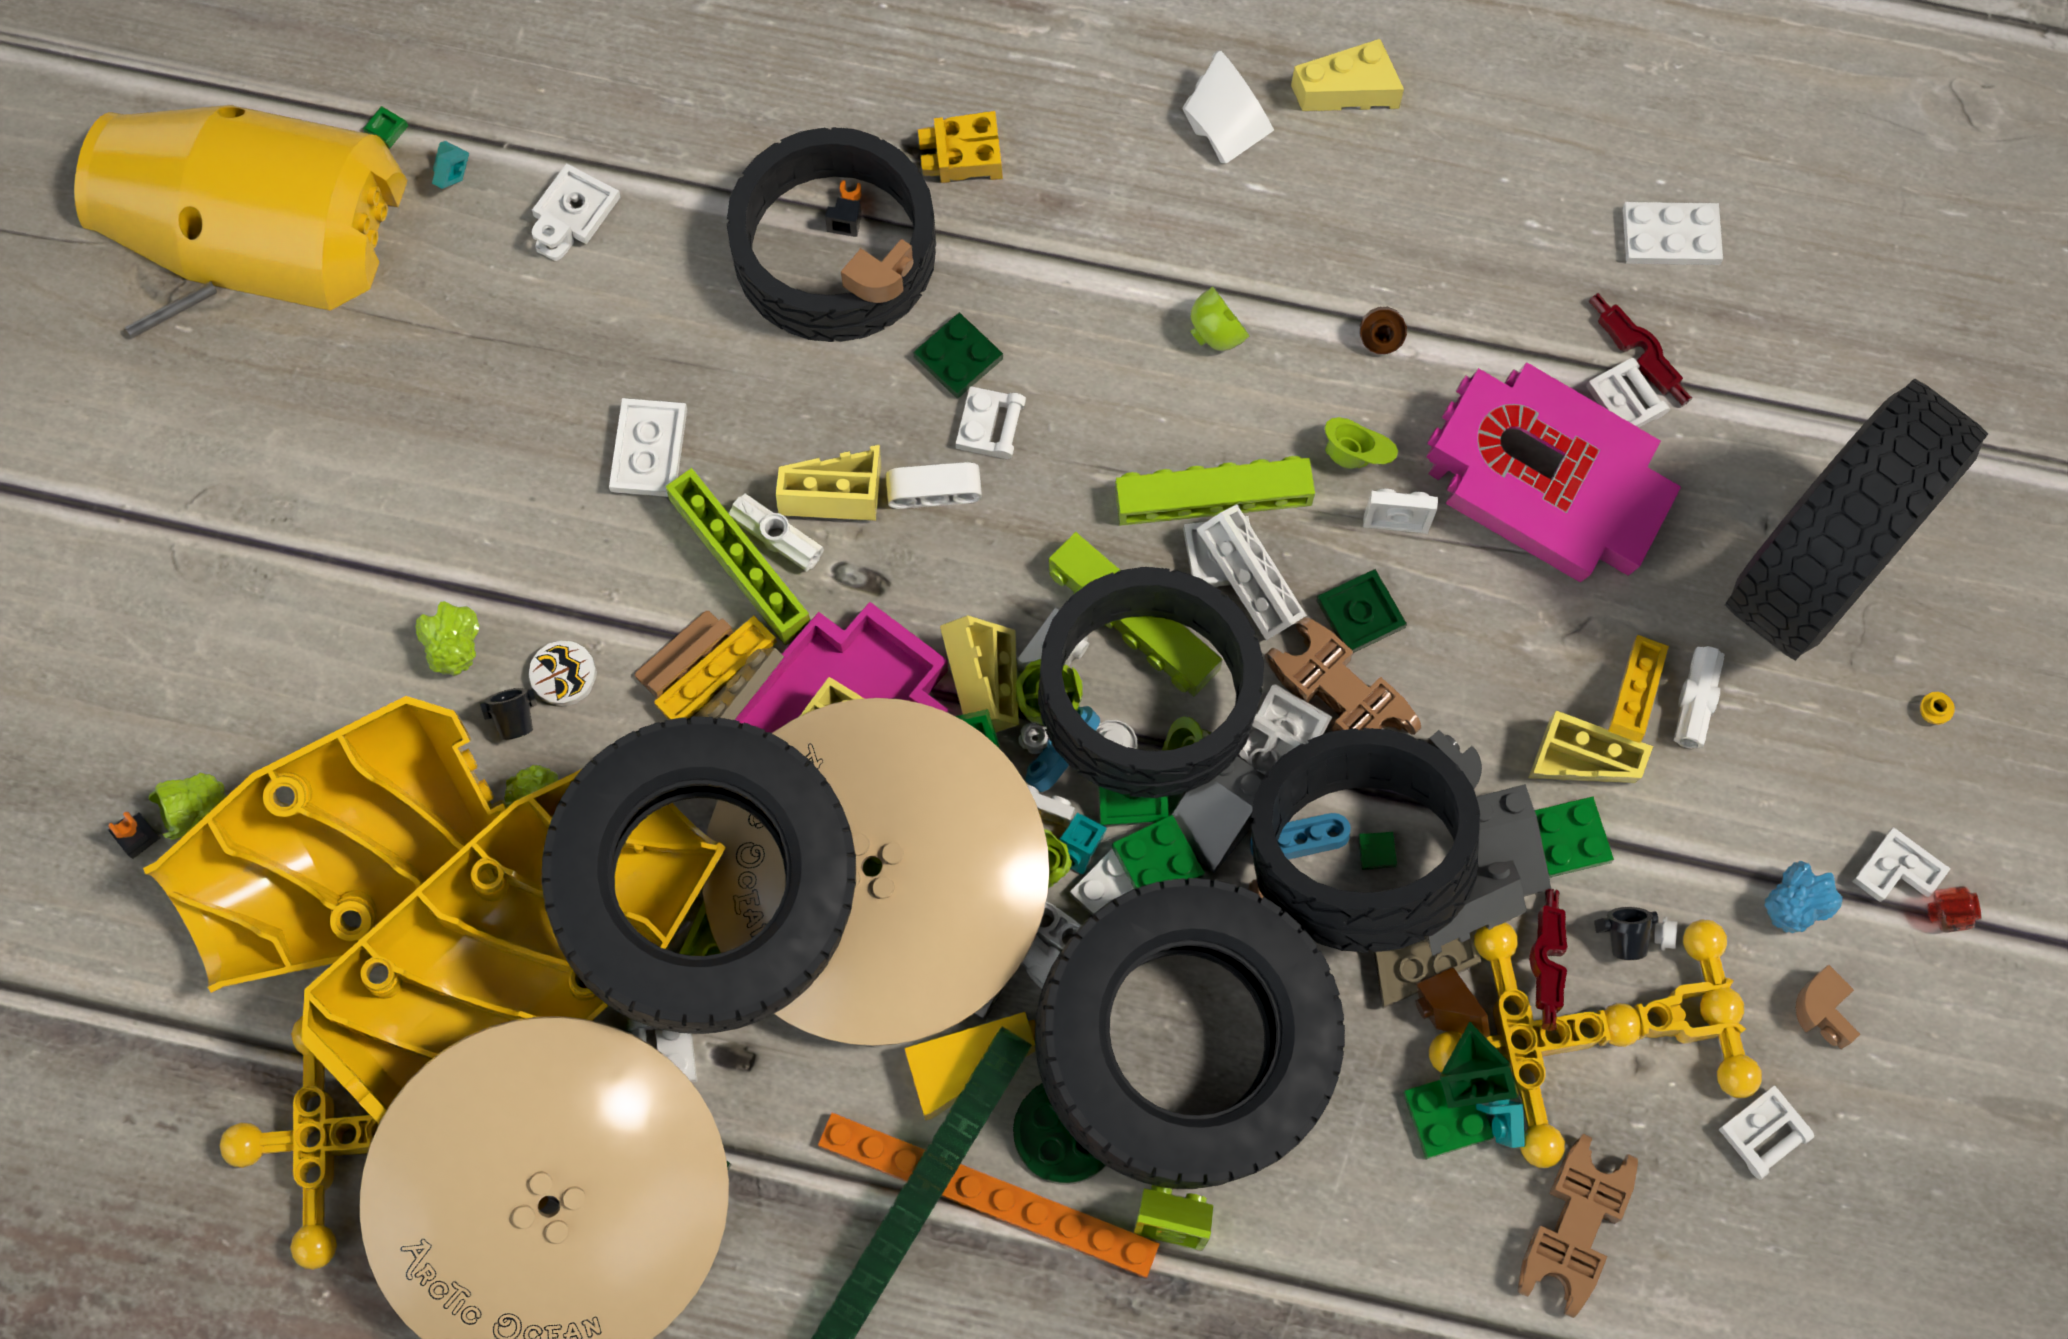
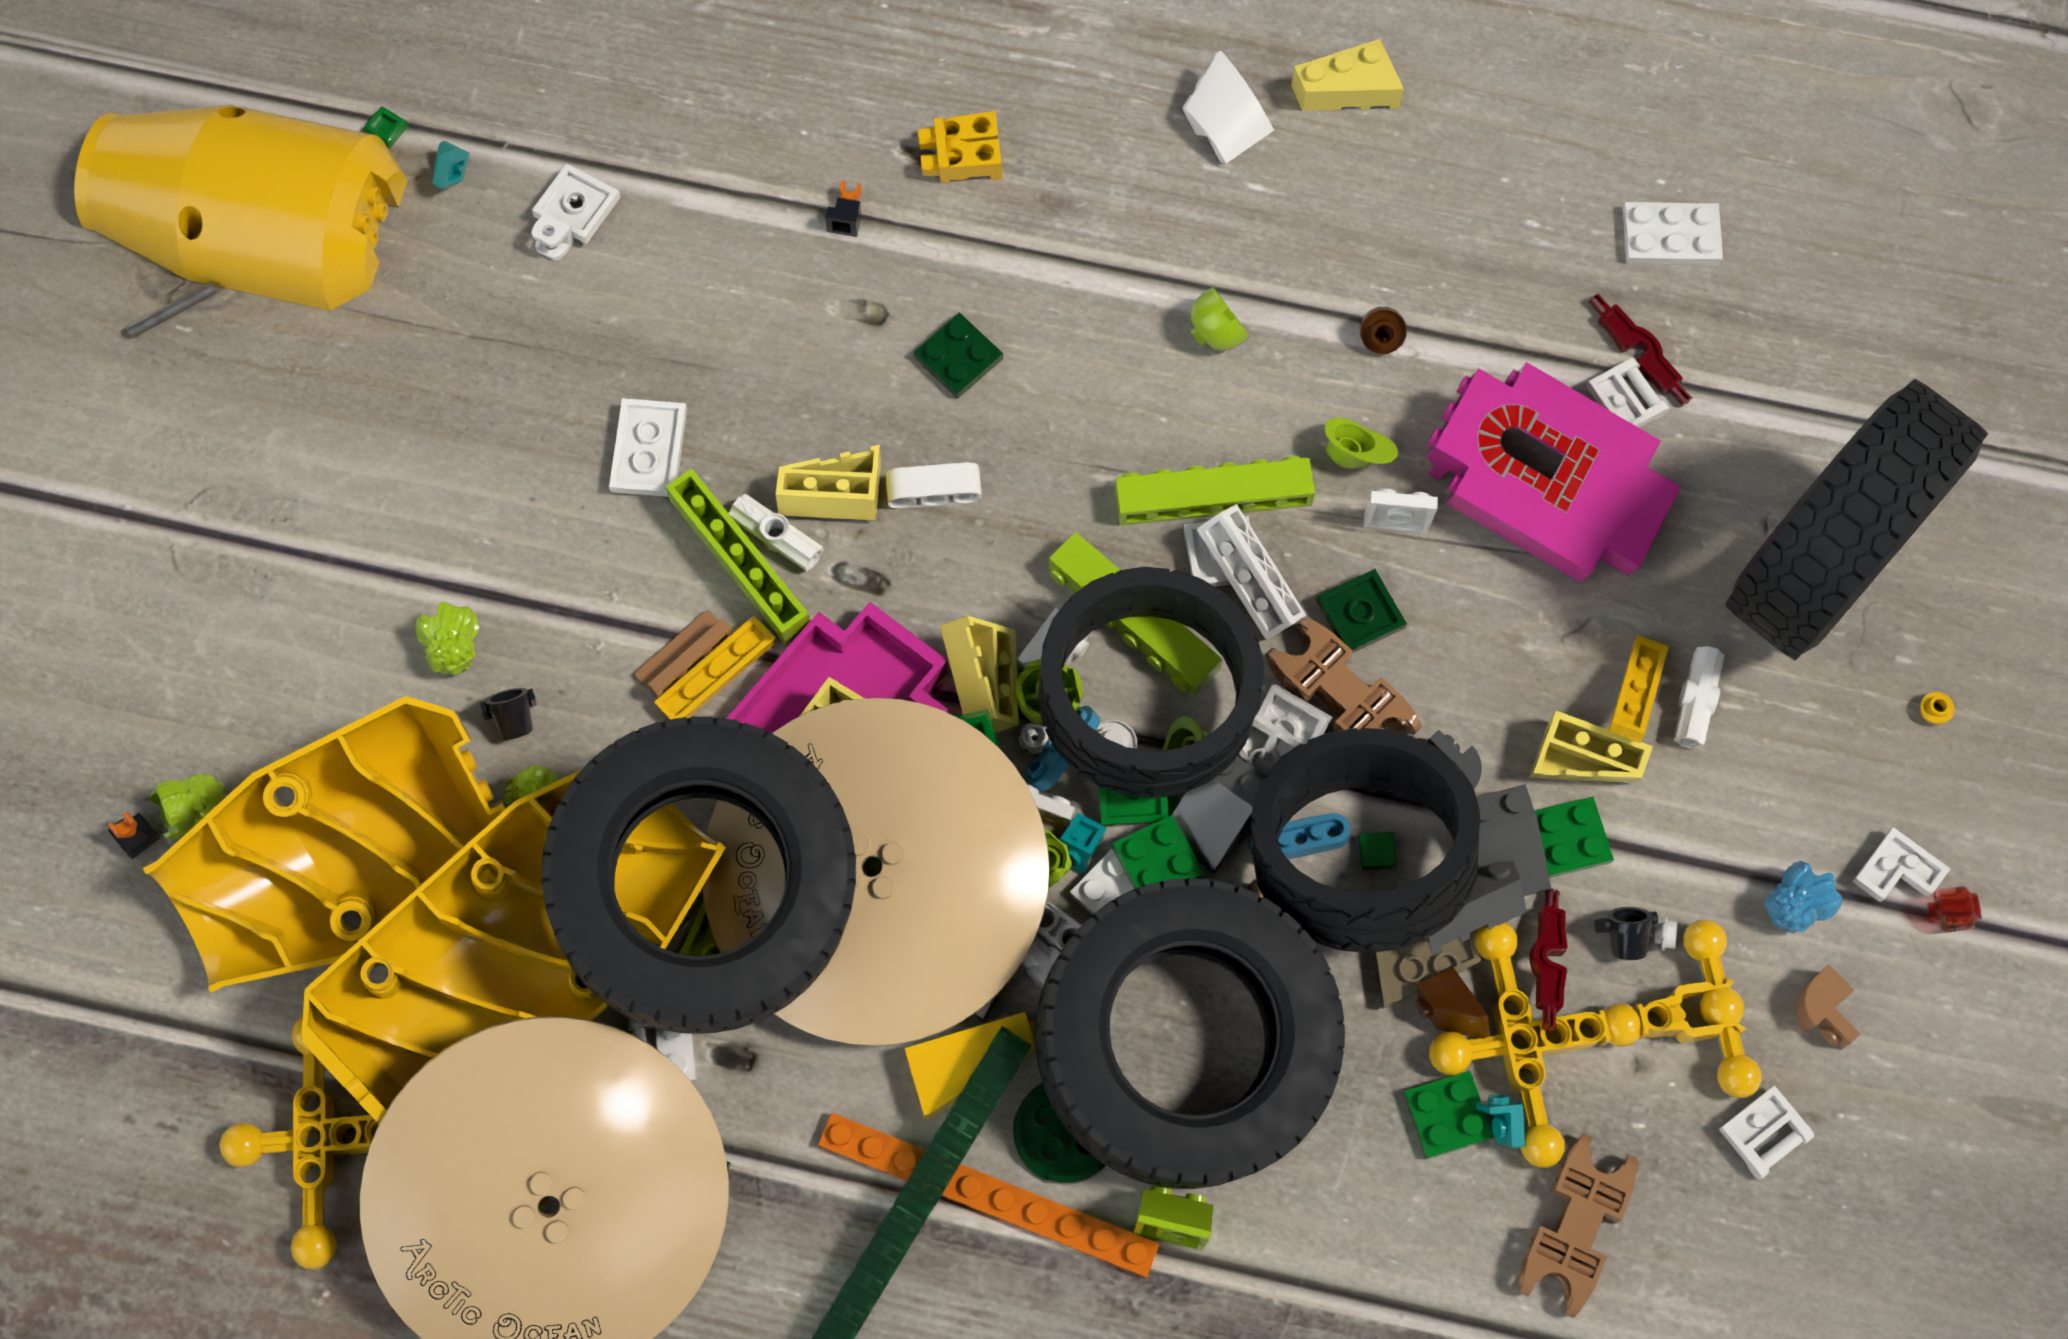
white tile [529,640,597,707] -> none
dark tan wing [695,648,784,720] -> none
black tyre [727,127,936,342] -> none
medium nougat brick [841,239,913,303] -> none
white plate [956,386,1026,459] -> none
dark green slope [1440,1021,1519,1108] -> none

